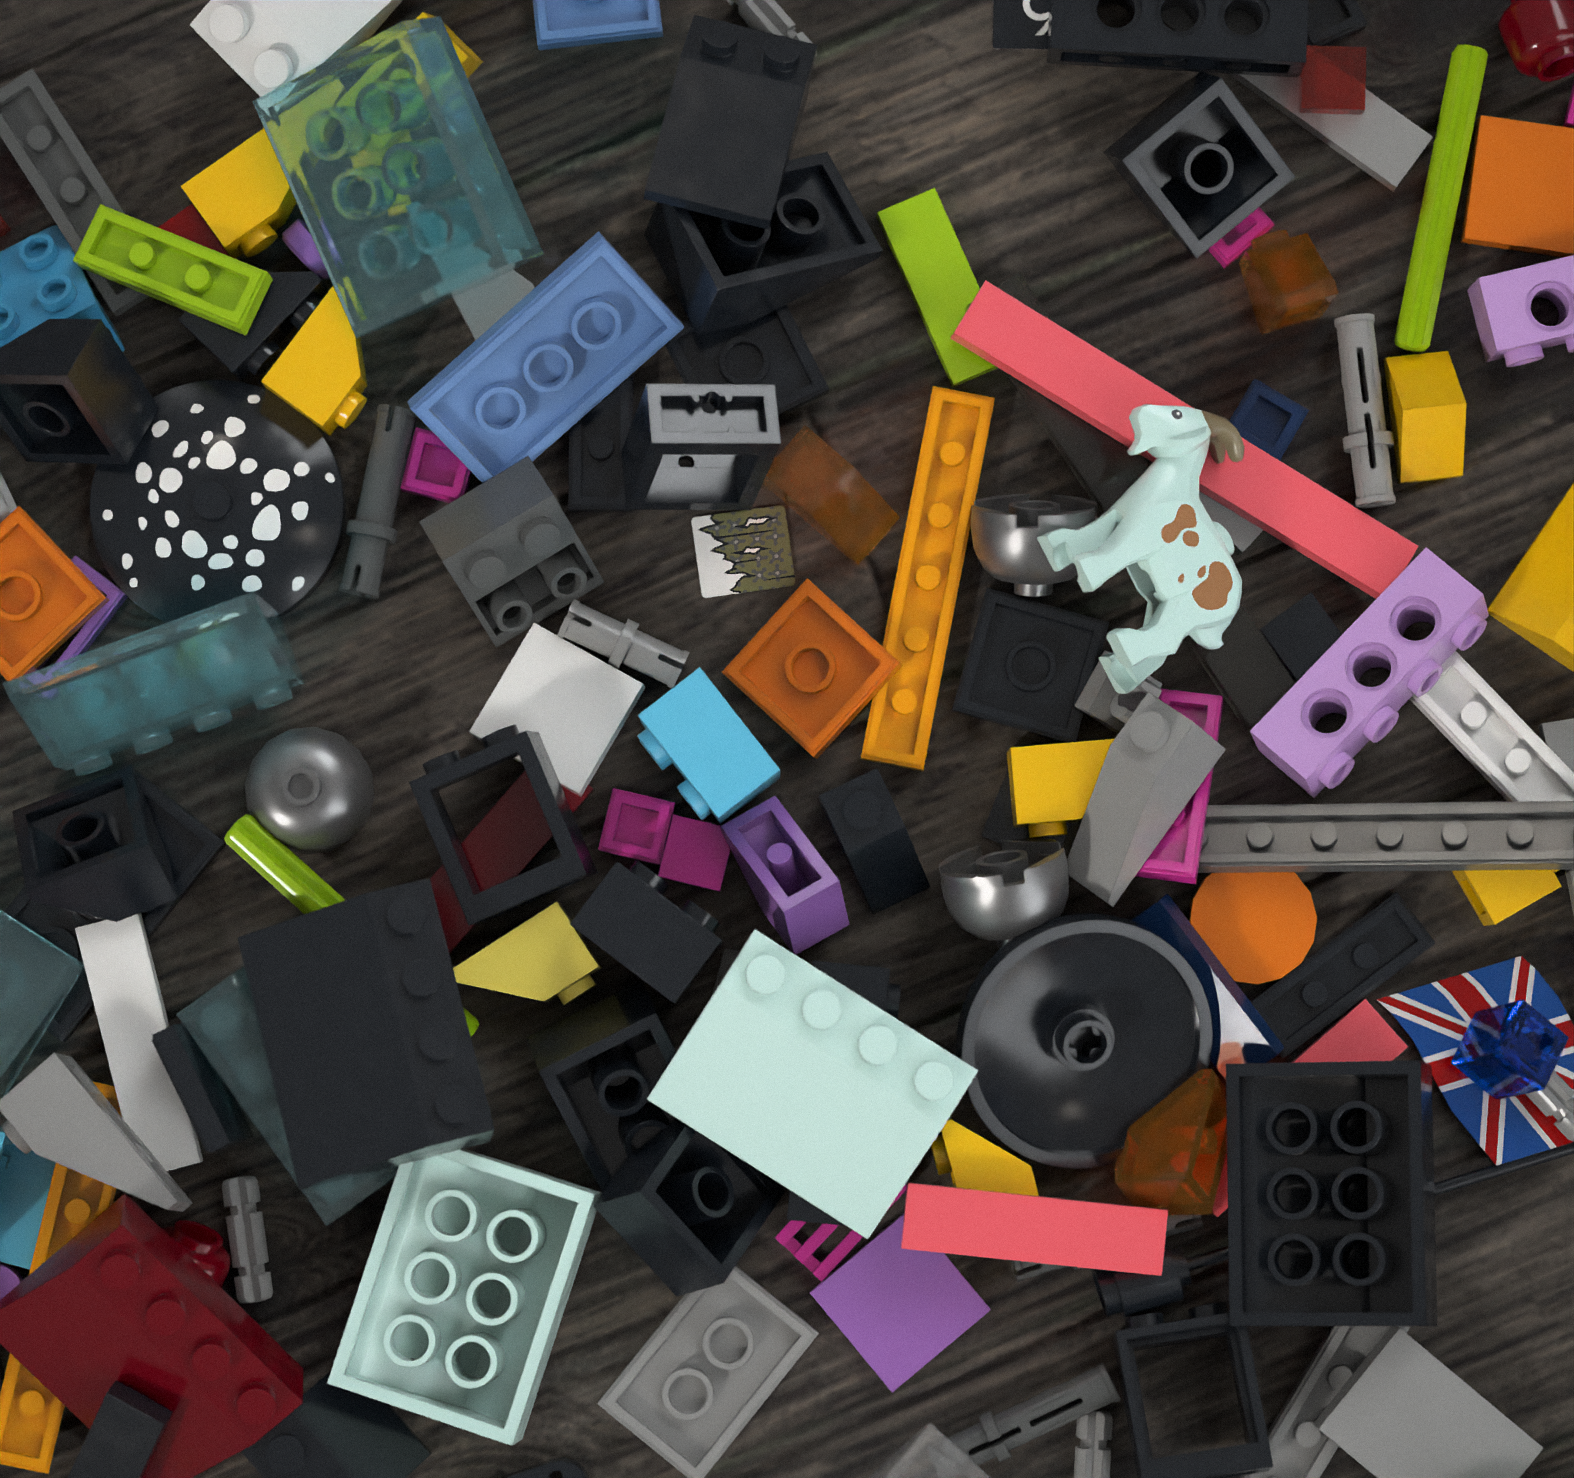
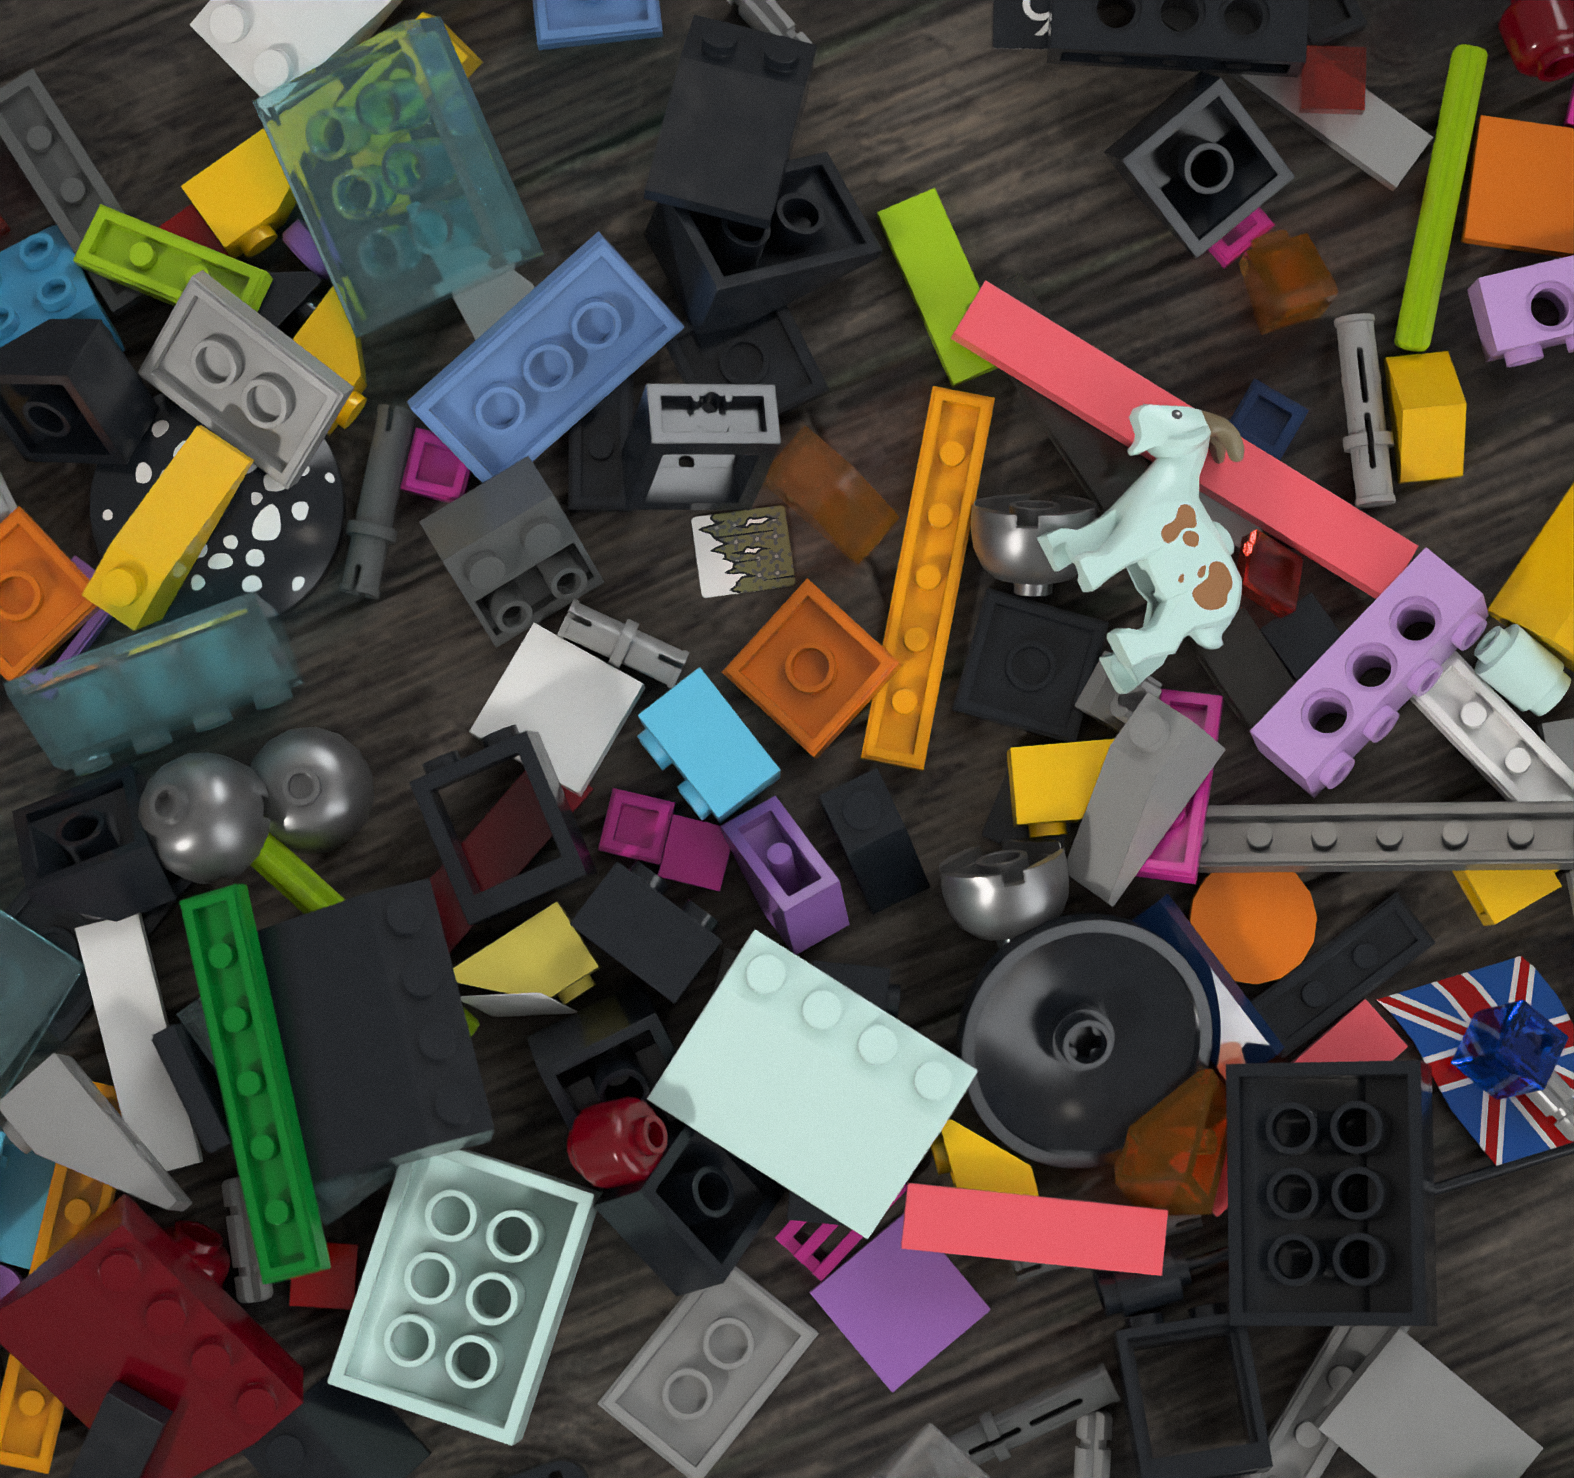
none -> yellow slope [81,425,254,631]
none -> light grey tile [138,270,354,490]
none -> flat silver cylinder [138,753,270,884]
none -> green tile [179,884,331,1285]
none -> red tile [289,1242,360,1310]
none -> white sticker [460,992,577,1017]
none -> dark red head [567,1097,668,1188]
none -> clear red tile [1237,529,1303,618]
none -> light aqua brick [1474,624,1571,716]

